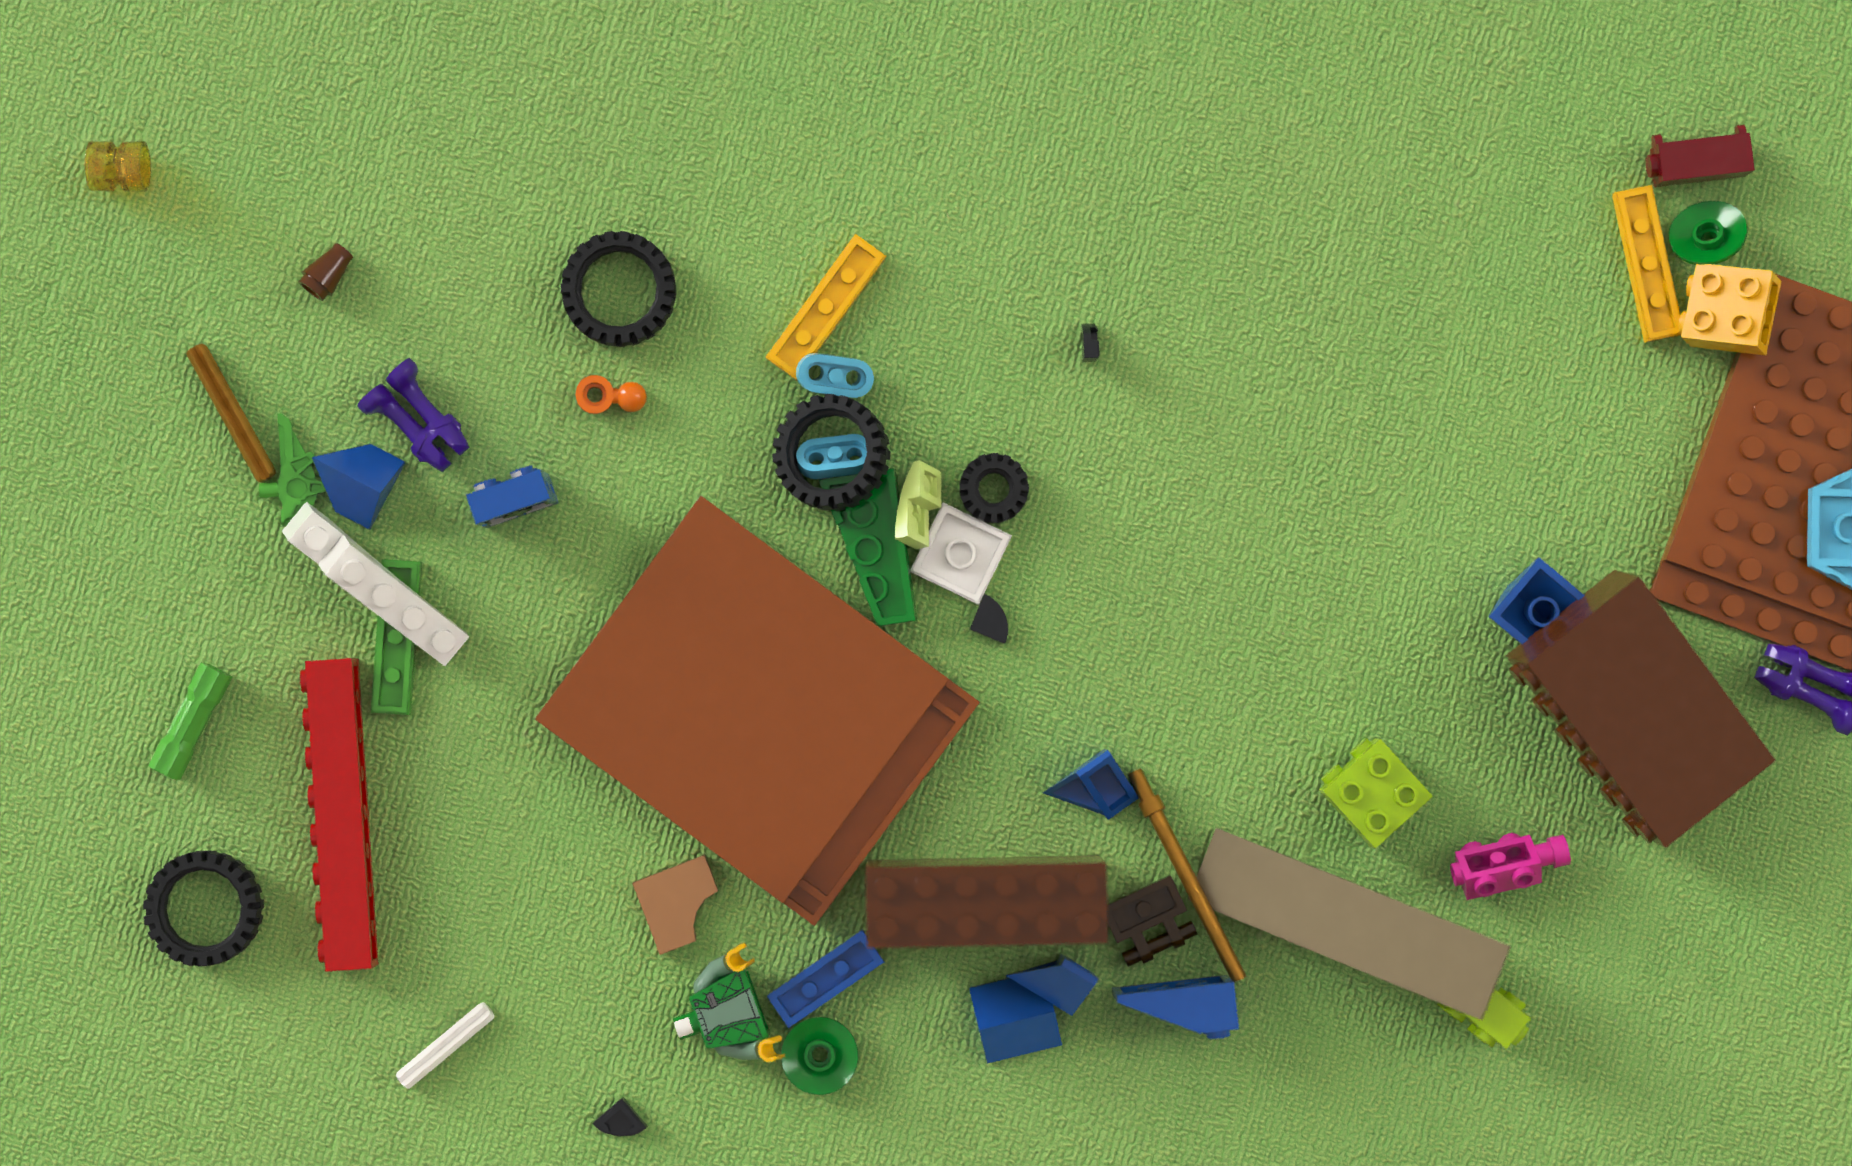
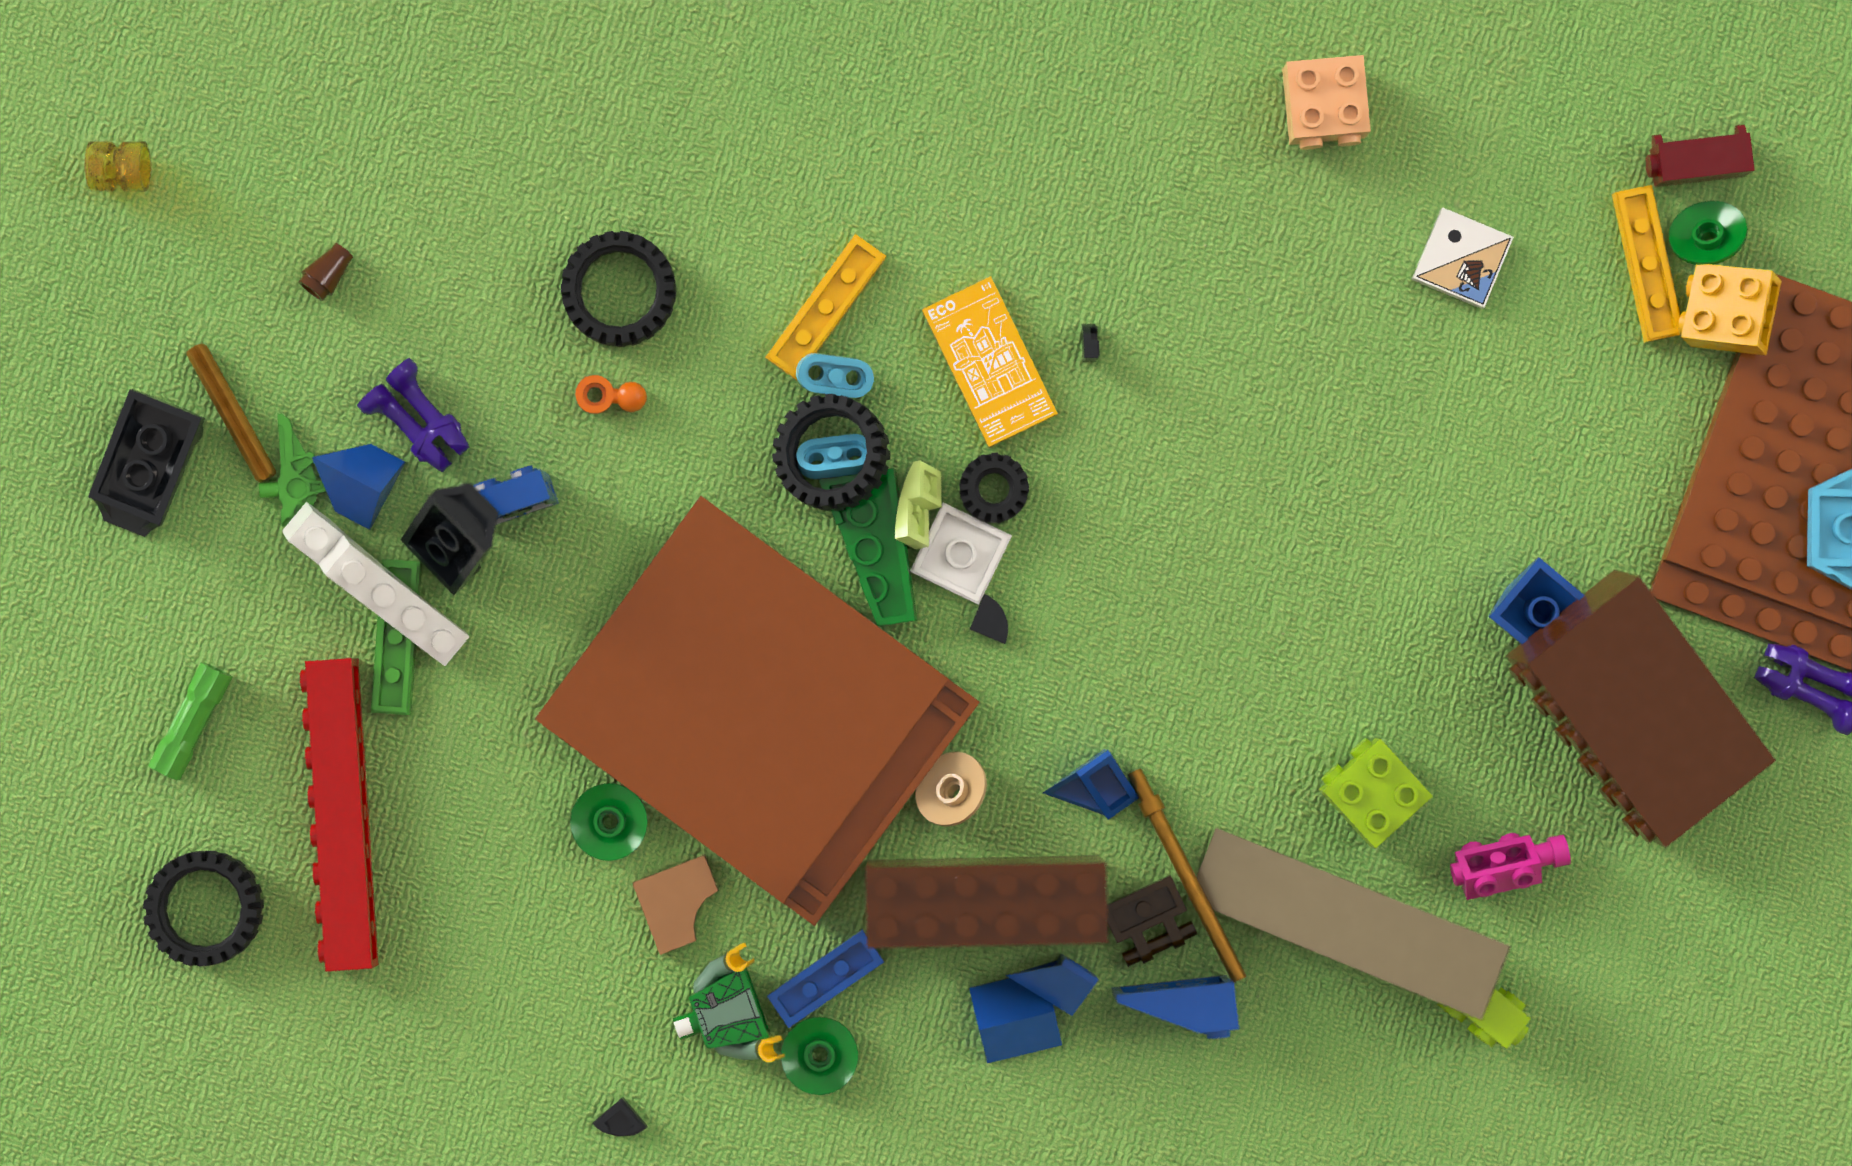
white axle [396,1002,494,1089] -> none
none -> black slope [88,389,205,537]
none -> black slope [401,483,498,595]
none -> green dish [570,783,648,861]
none -> tan dish [915,752,987,826]
none -> yellow tile [922,276,1058,448]
none -> light nougat brick [1282,55,1371,150]
none -> tile [1412,208,1513,309]

